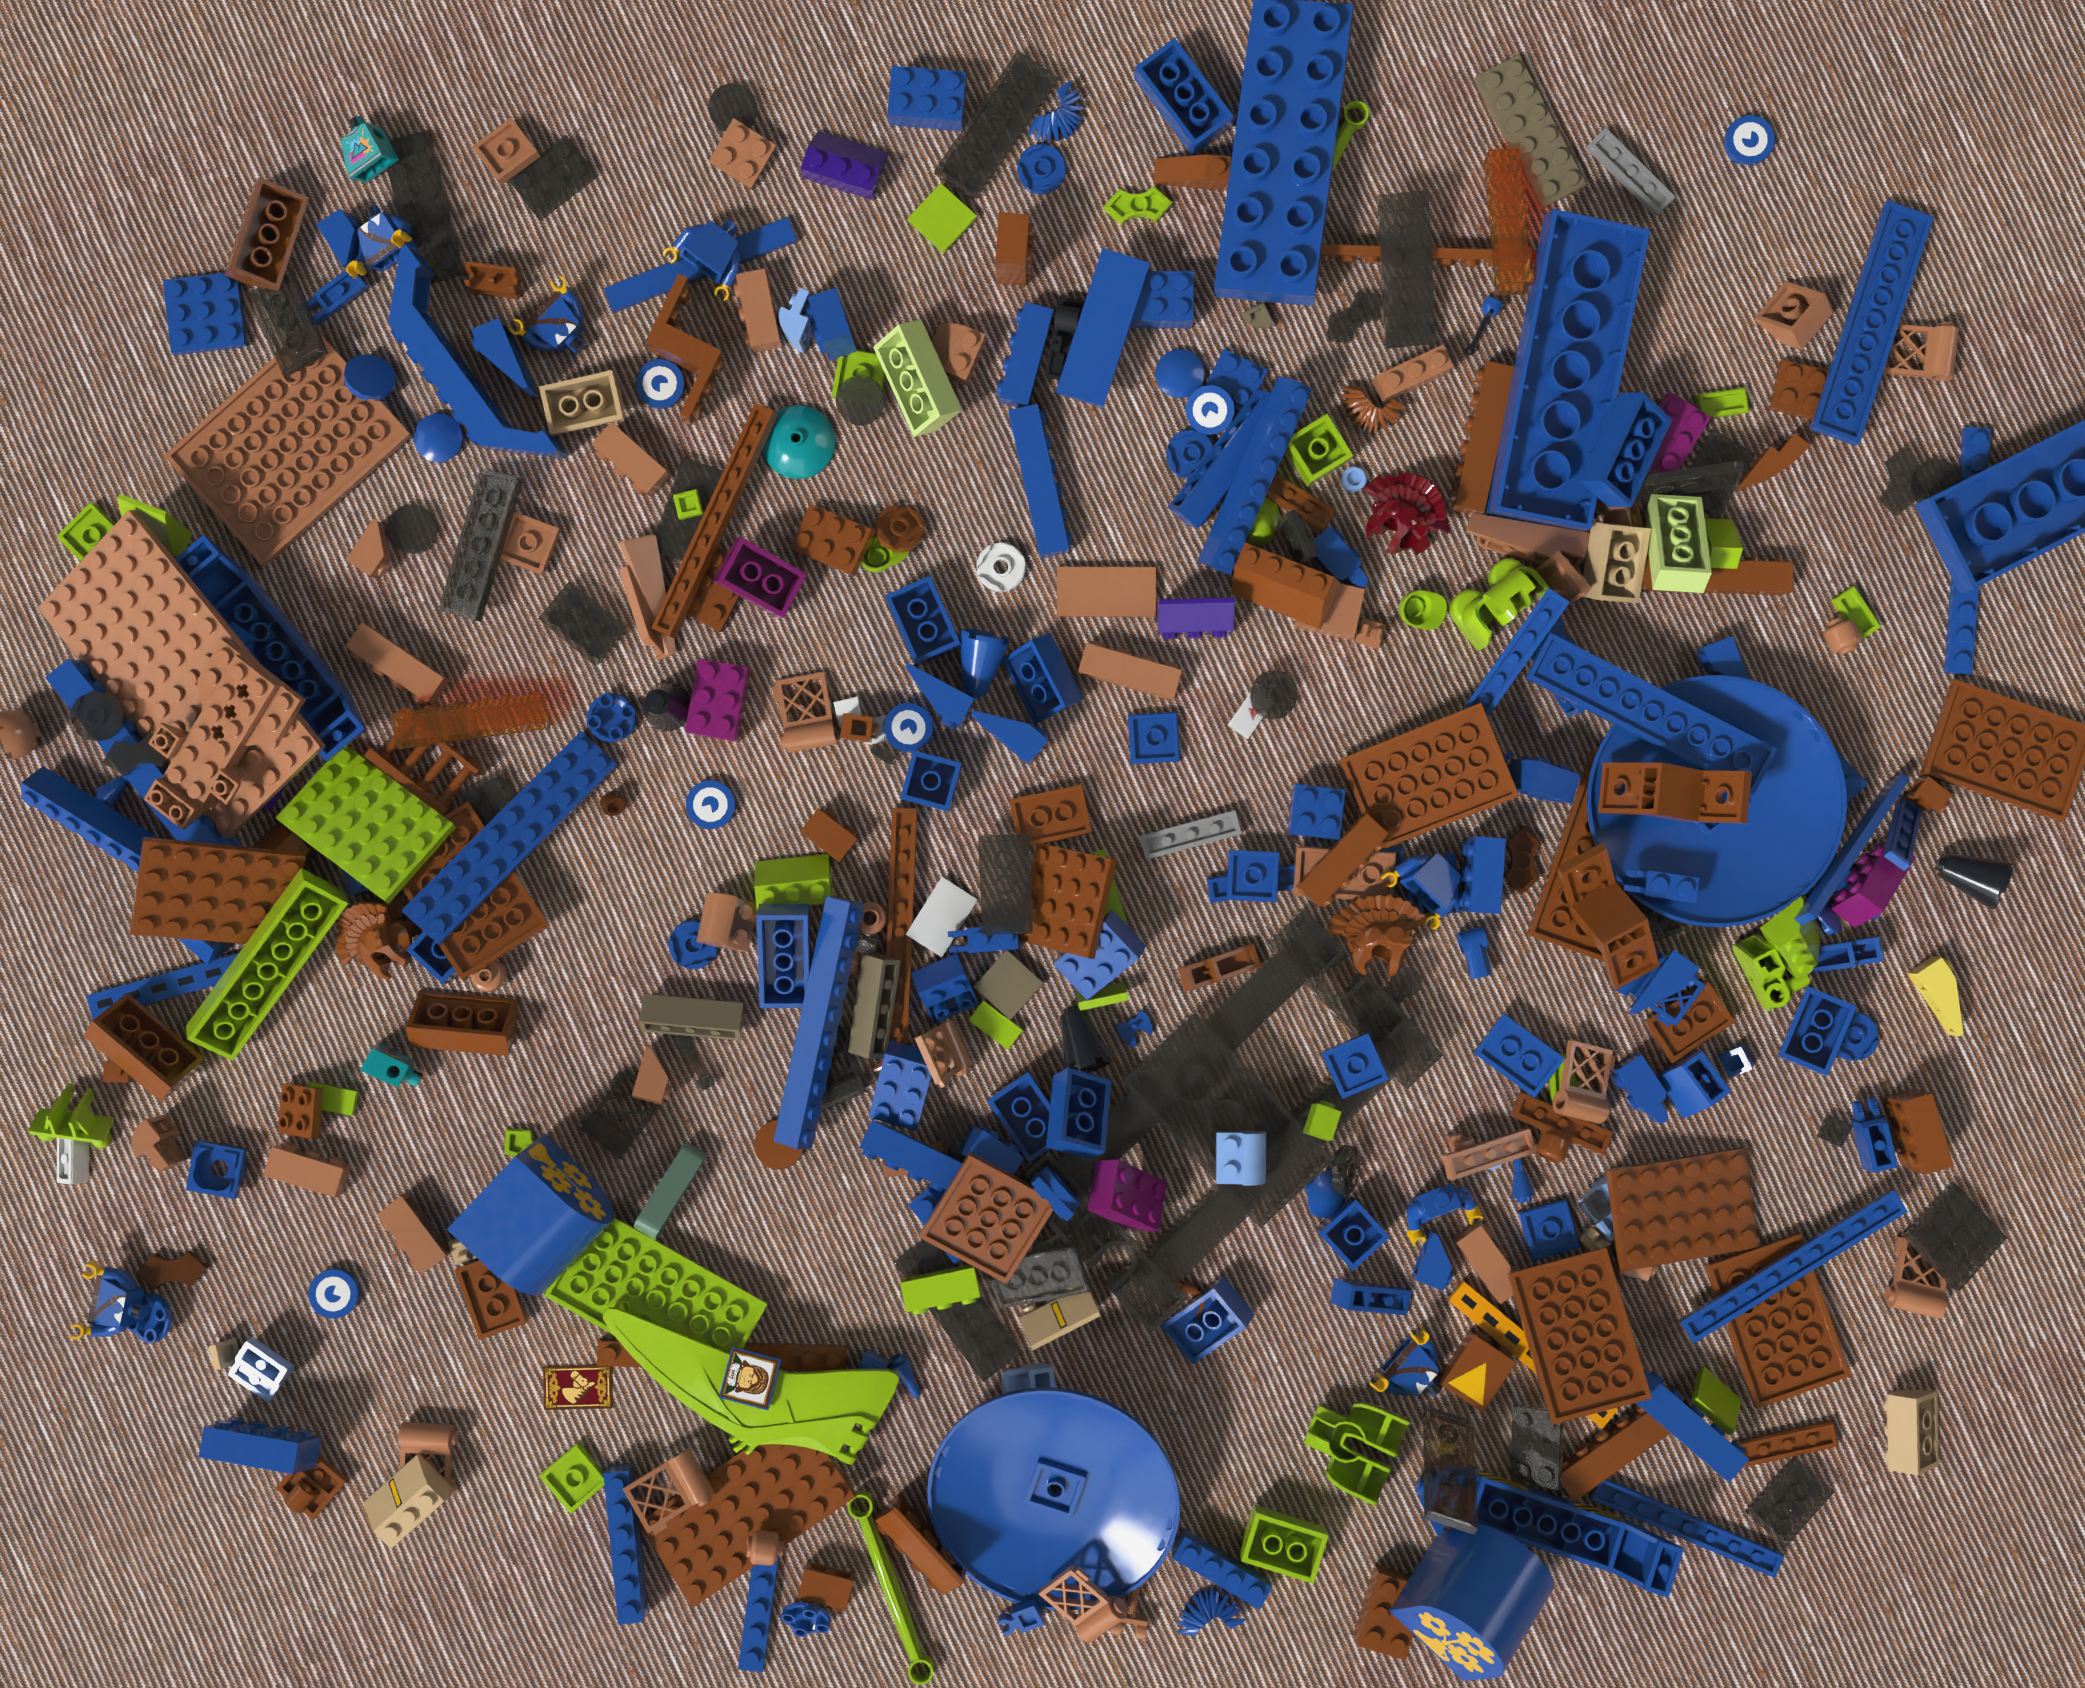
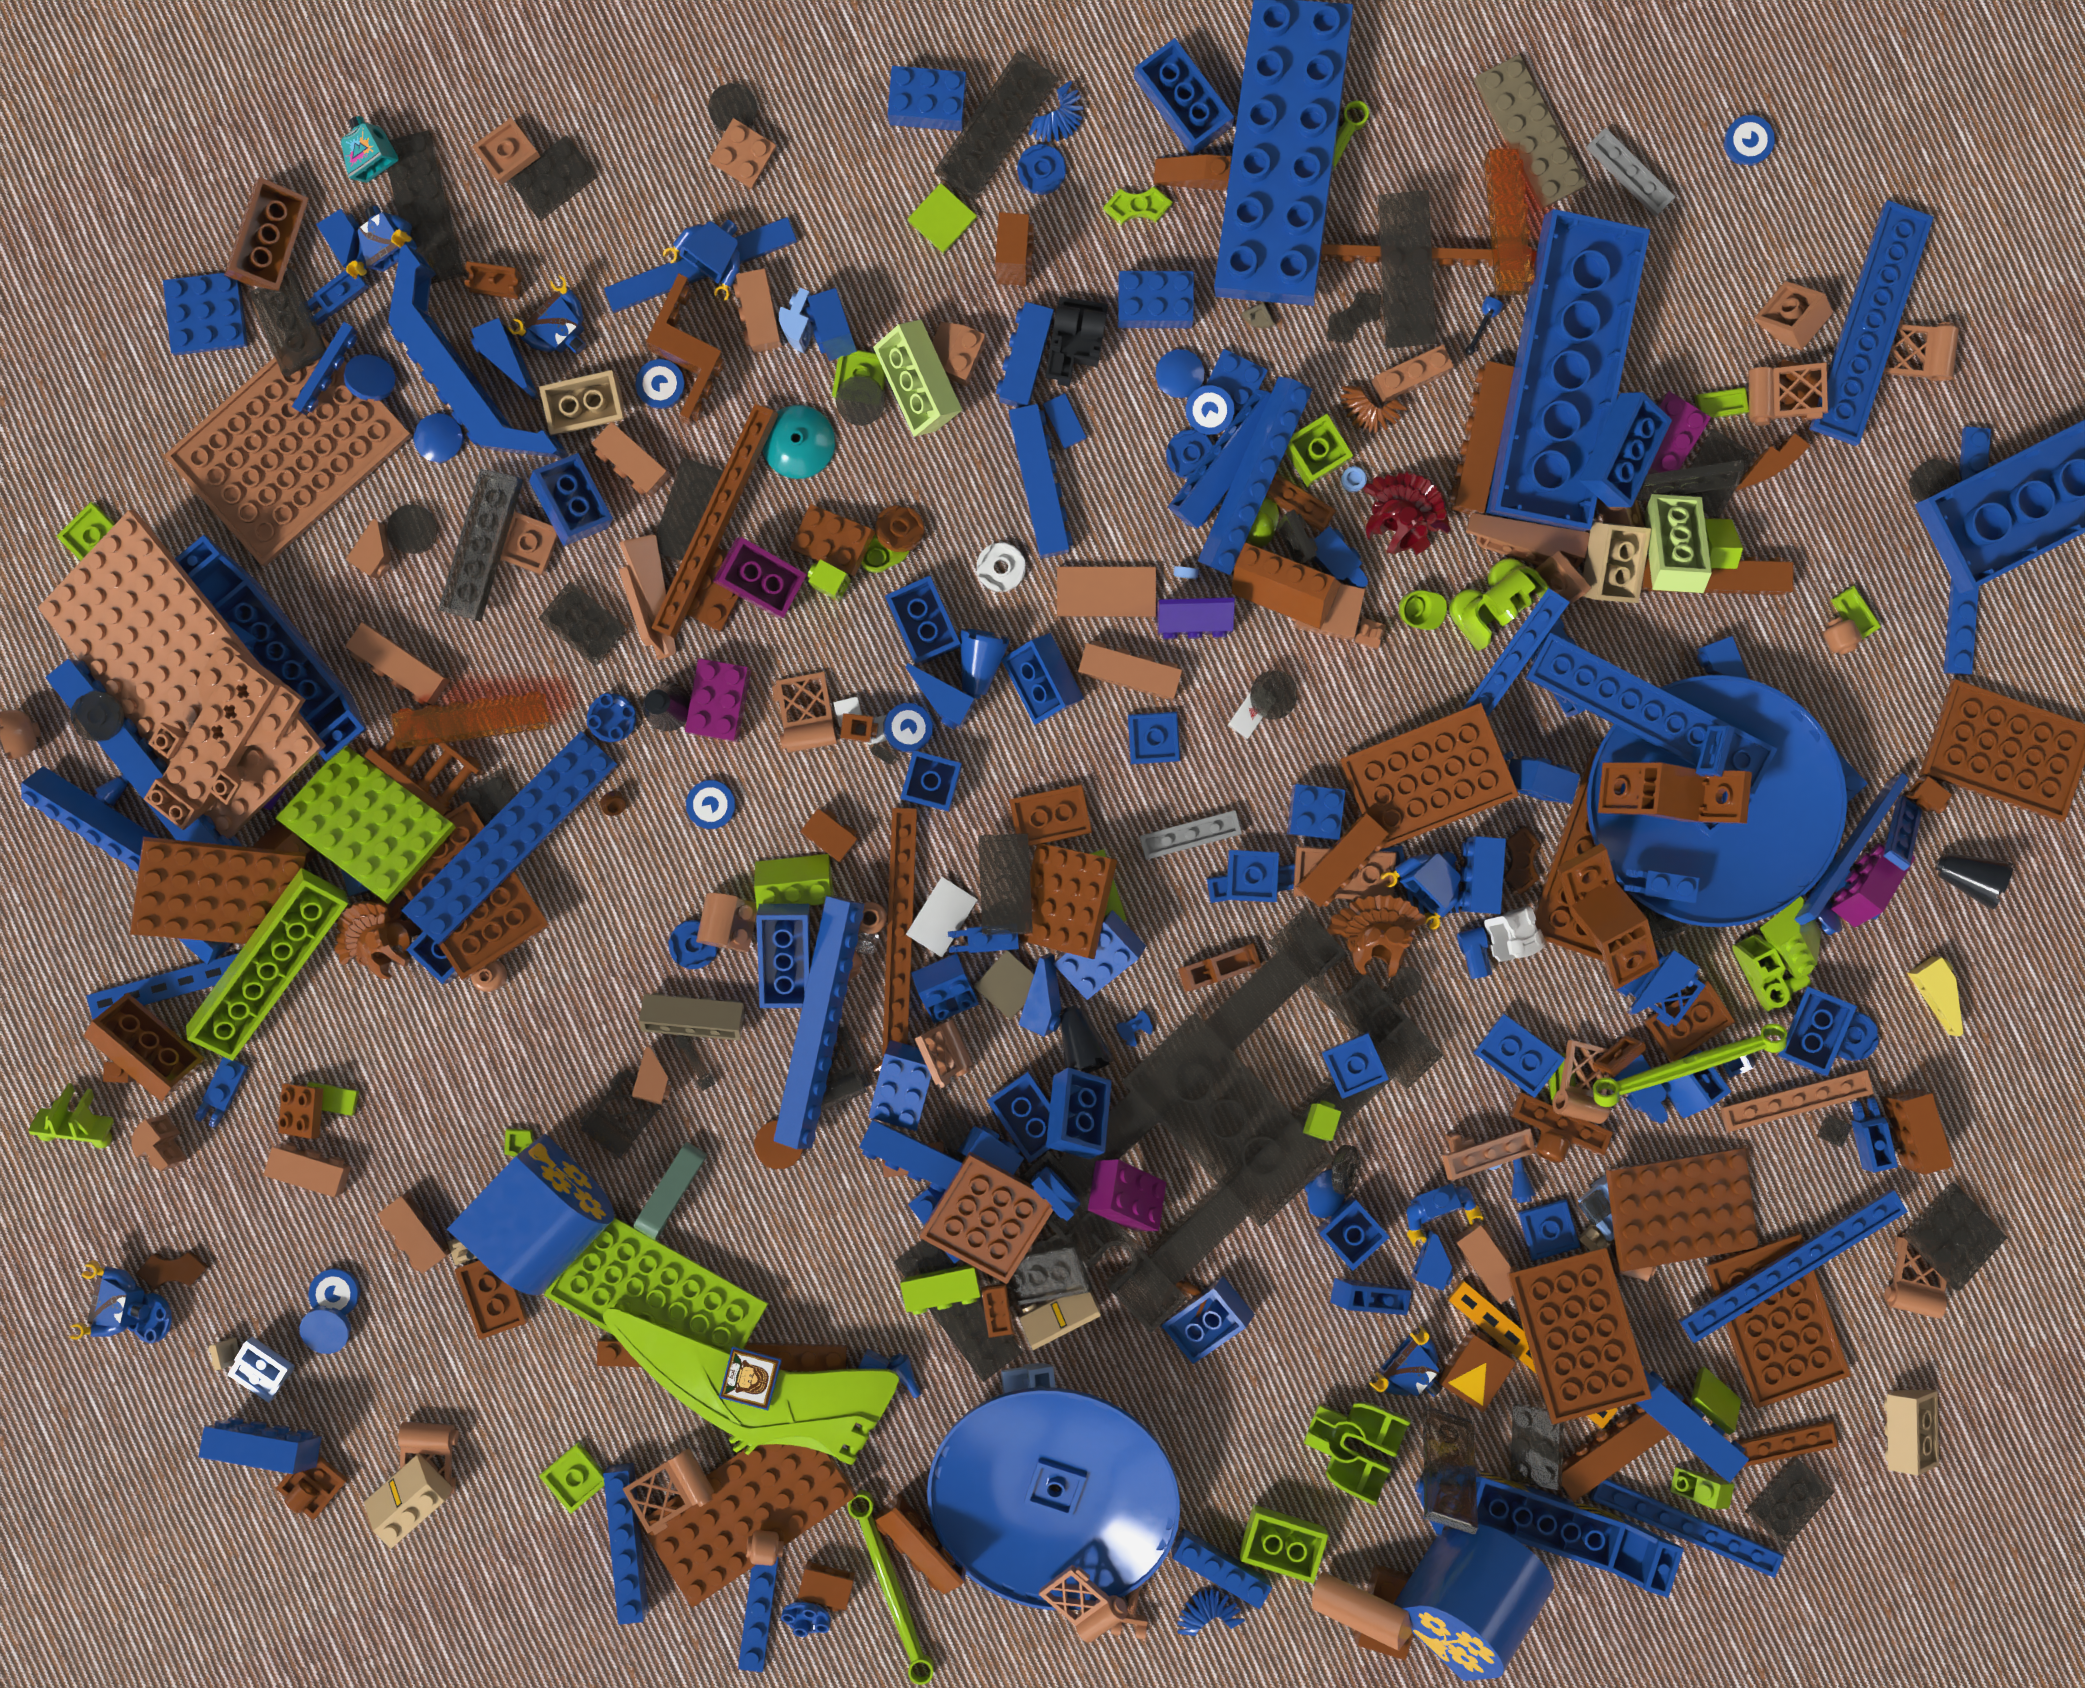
white slope [57,1138,89,1184] -> none
clear smoke tile [102,732,167,776] -> none
lime slope [117,494,193,558] -> none
blue piece [186,1140,248,1199] -> none
teal torso [360,1041,423,1087] -> none
dark orange slope [406,990,518,1056] -> none
sticker [543,1365,612,1410] -> none
lime tile [673,489,704,520] -> none
dark purple slope [801,131,889,201] -> none
dark tan brick [848,954,901,1059] -> none
lime tile [969,1000,1023,1050] -> none
blue slope [971,711,1048,766] -> none
blue plate [997,1600,1045,1635] -> none
blue tile [1056,248,1150,408] -> none
lime tile [1076,982,1129,1011] -> none
light blue brick [1216,1131,1266,1186] -> none
blue slope [1811,935,1885,973] -> none
clear smoke tile [1879,447,1921,518] -> none
none -> blue hinge [195,1057,249,1128]
none -> blue plate [292,322,358,416]
none -> tile [299,1306,351,1354]
none -> blue brick [529,453,613,546]
none -> lime brick [807,559,851,602]
none -> dark orange plate [981,1283,1014,1338]
none -> blue slope [1018,953,1061,1037]
none -> blue tile [1043,393,1086,450]
none -> light blue tile [1173,566,1199,579]
none -> nougat brick [1312,1571,1412,1651]
none -> white piece [1484,906,1546,962]
none -> dark orange tile [1592,1035,1646,1078]
none -> lime piece [1593,1024,1787,1107]
none -> lime slope [1670,1467,1735,1510]
none -> blue tile [1696,725,1735,777]
none -> nougat plate [1720,1069,1874,1132]
none -> nougat piece [1748,362,1828,426]

